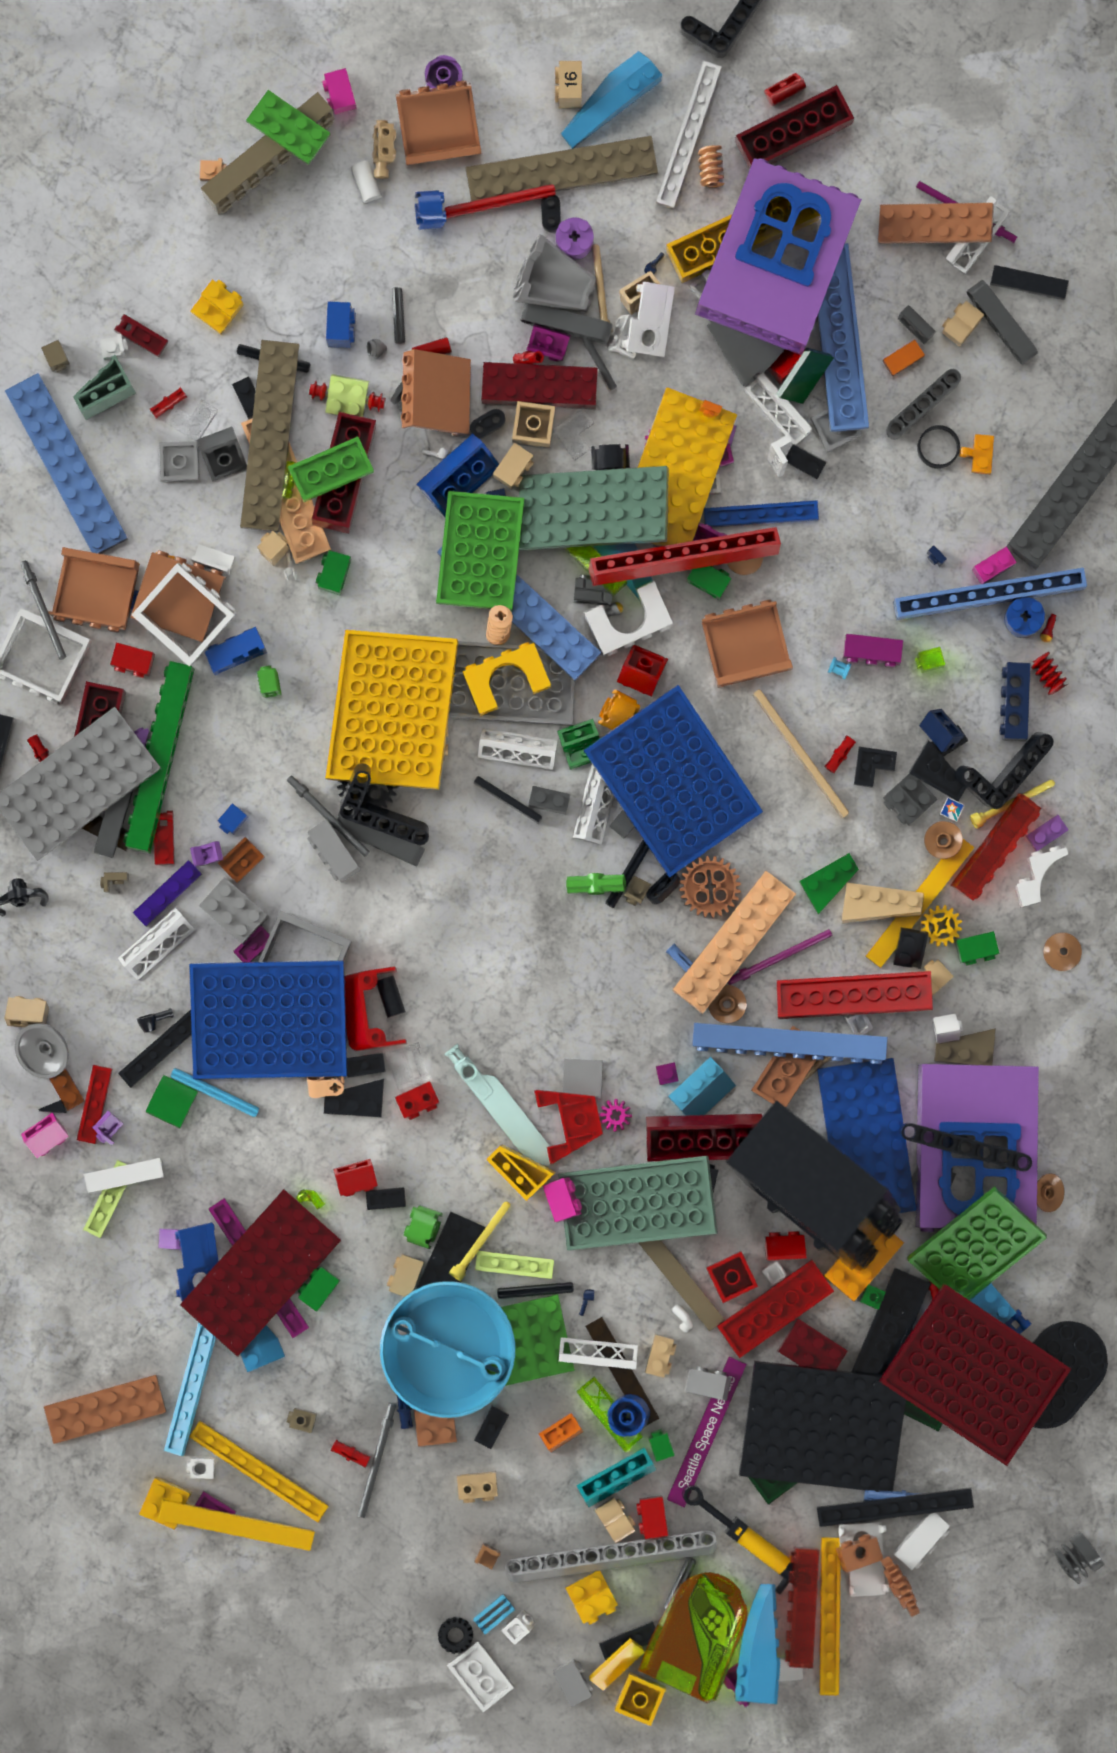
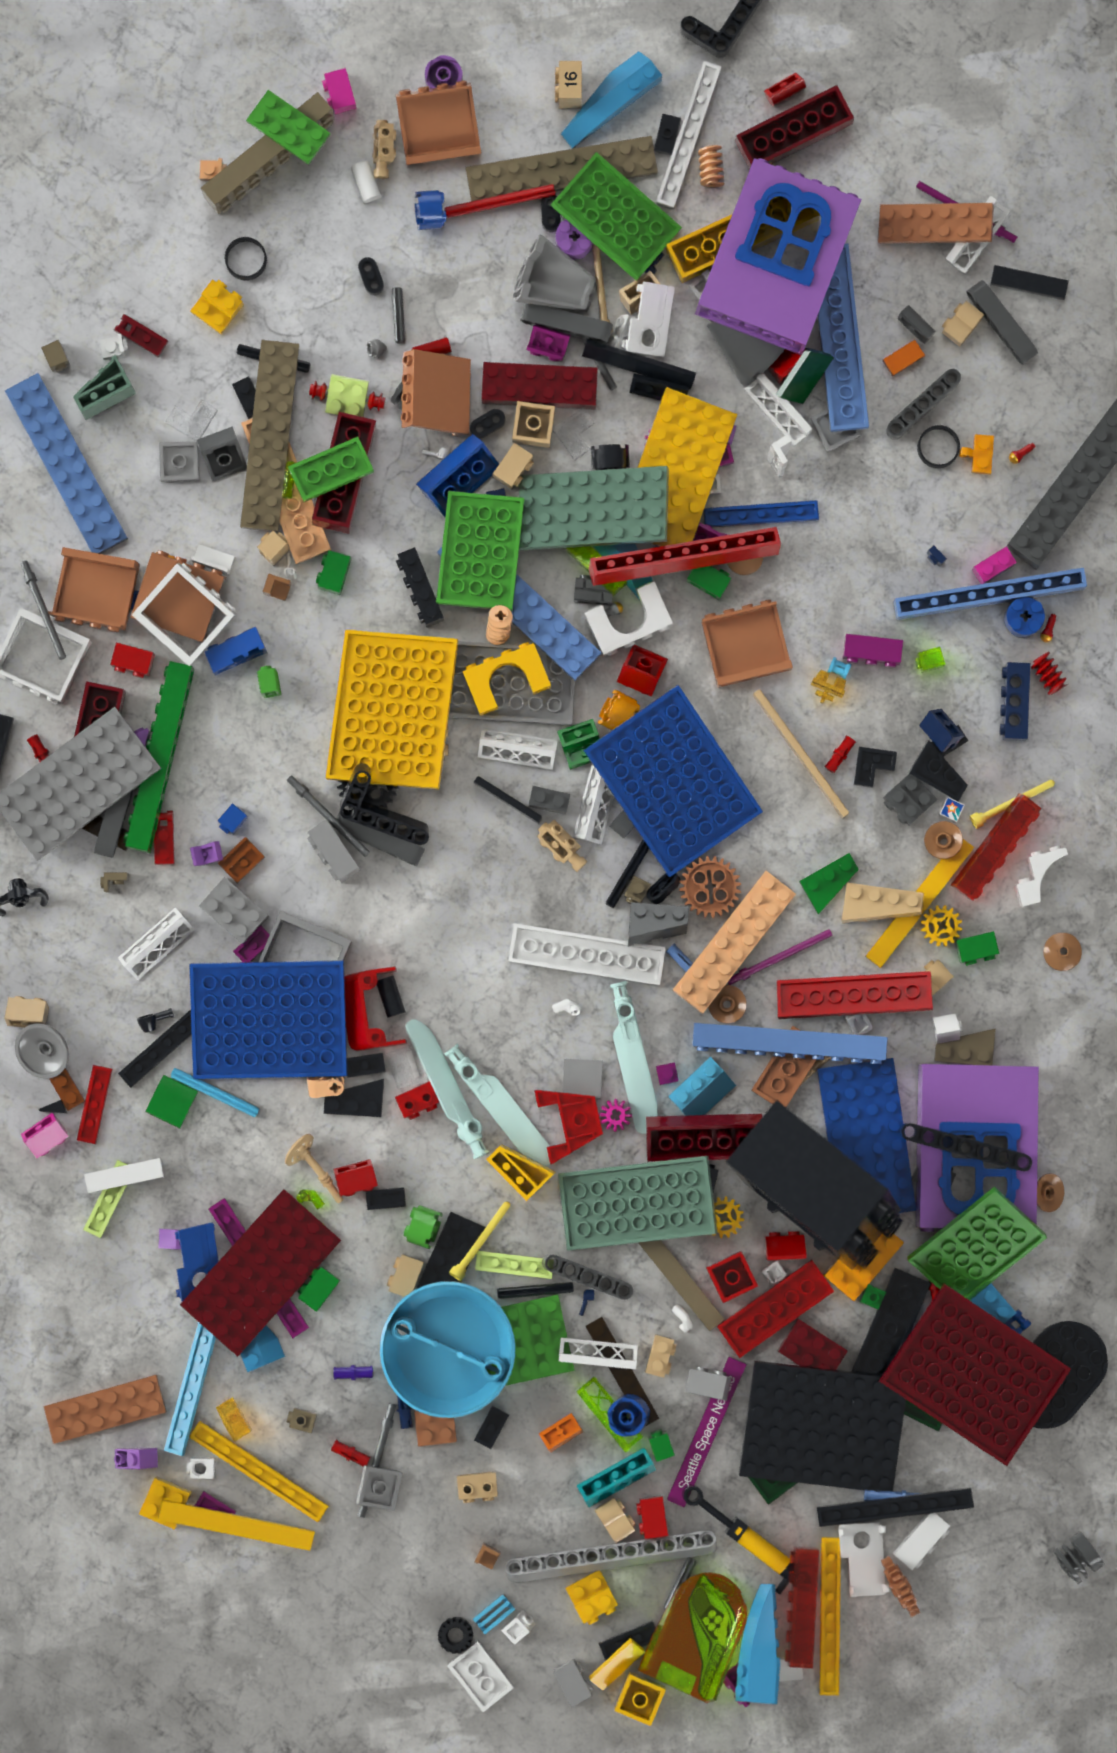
medium lavender bracket [93,1111,123,1145] -> none
dark purple plate [133,860,202,927] -> none
red pin [150,387,187,419] -> none
blue brick [326,302,356,348] -> none
red pin [513,351,544,364] -> none
dark pink brick [543,1178,582,1222] -> none
bright green piece [566,873,626,895] -> none
orange plate [699,400,722,418] -> none
black plate [786,444,827,479] -> none
nougat brick [836,1534,883,1572] -> none
black plate [893,927,929,969] -> none
black beam [955,732,1054,809] -> none
medium lavender plate [1026,815,1069,851] -> none
none -> medium lavender slope [114,1447,158,1469]
none -> clear yellow slope [216,1397,252,1442]
none -> black tyre [225,237,267,281]
none -> medium nougat panel [263,573,292,601]
none -> tan dish [285,1134,343,1203]
none -> dark purple pin [333,1365,373,1380]
none -> light grey plate [356,1465,402,1511]
none -> black plate [358,257,384,295]
none -> black brick [396,547,444,627]
none -> light aqua piece [405,1019,490,1159]
none -> white plate [508,923,666,986]
none -> tan brick [537,820,588,872]
none -> dark grey beam [542,1254,633,1300]
none -> bright green plate [551,152,682,281]
none -> white arm [552,999,580,1016]
none -> black tile [582,339,696,390]
none -> light aqua piece [610,981,657,1134]
none -> dark grey wedge [628,902,689,947]
none -> black plate [629,373,689,401]
none -> black plate [654,114,681,155]
none -> yellow gear [712,1197,744,1238]
none -> clear yellow hips [811,670,846,704]
none -> red piece [1009,442,1036,464]

